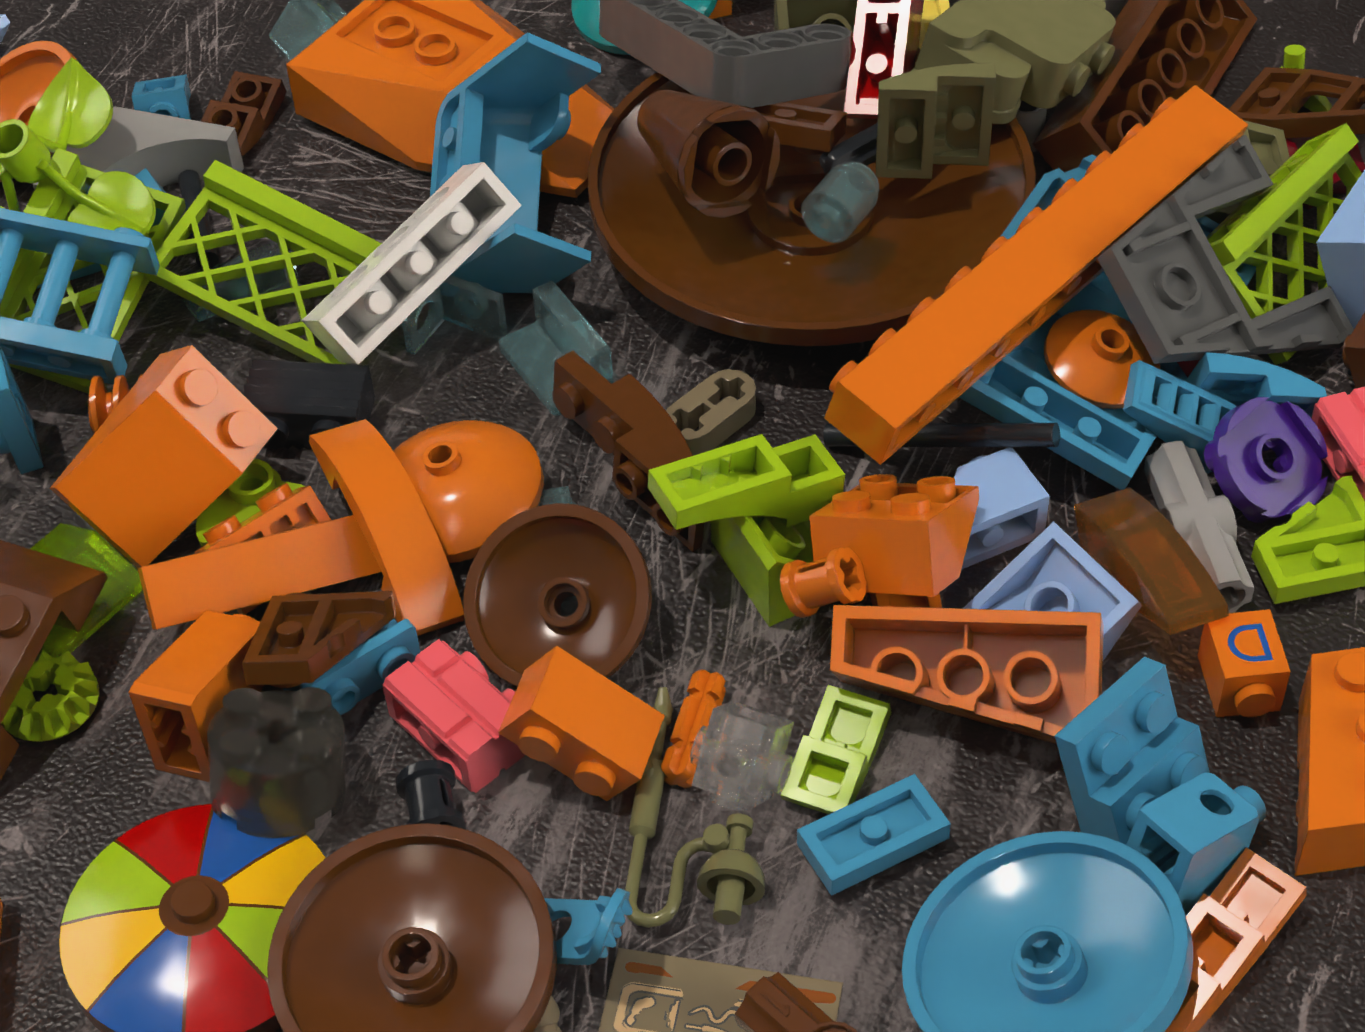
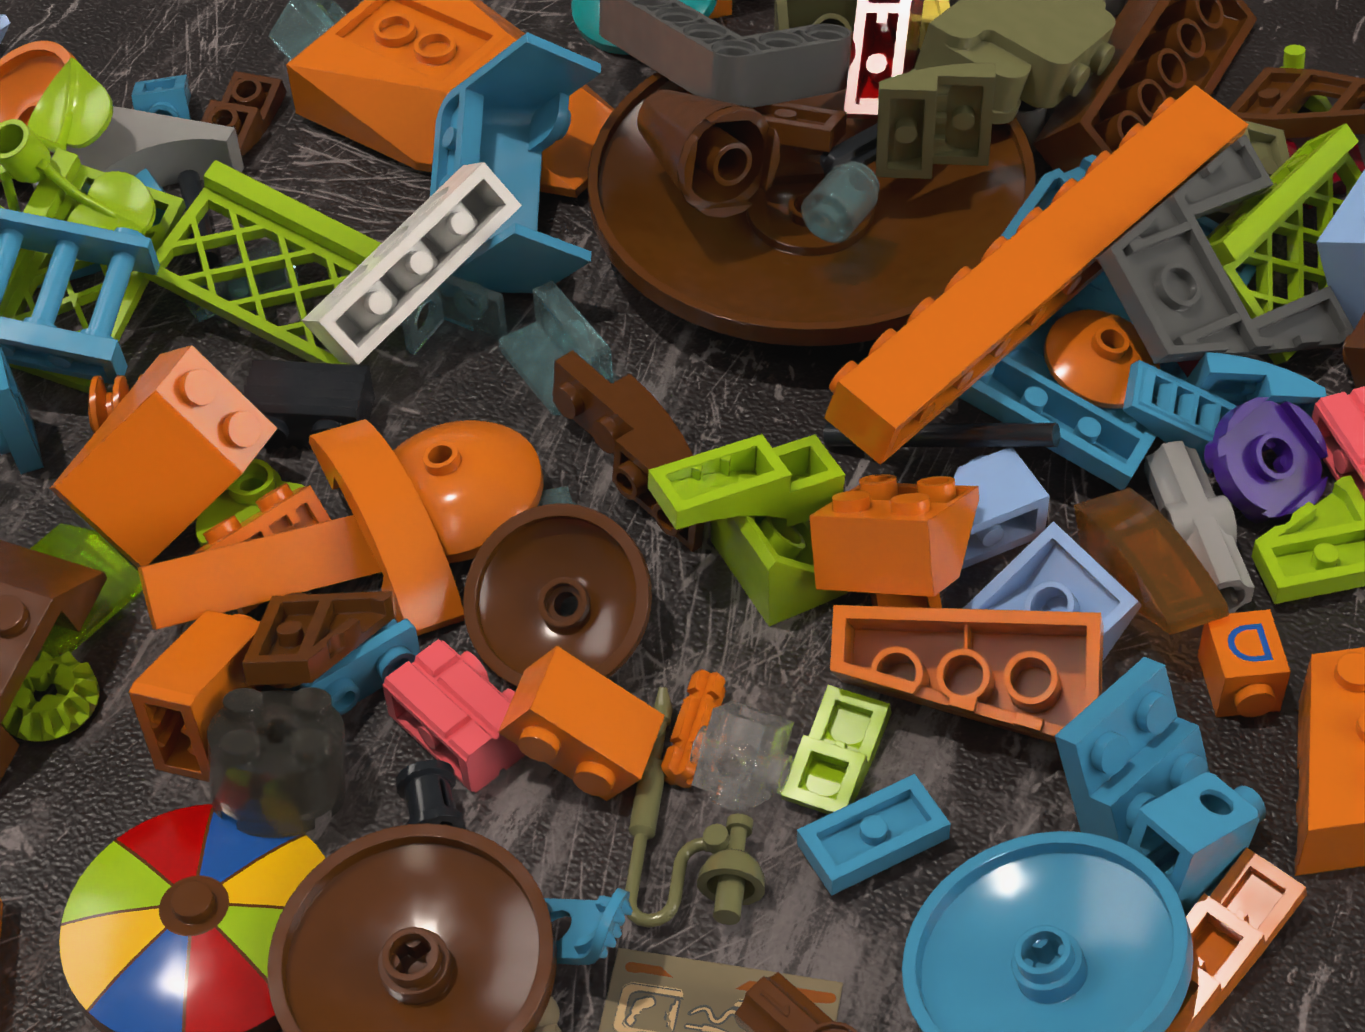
dark tan beam [666,369,756,456] -> none
orange bush [780,547,867,618] -> none

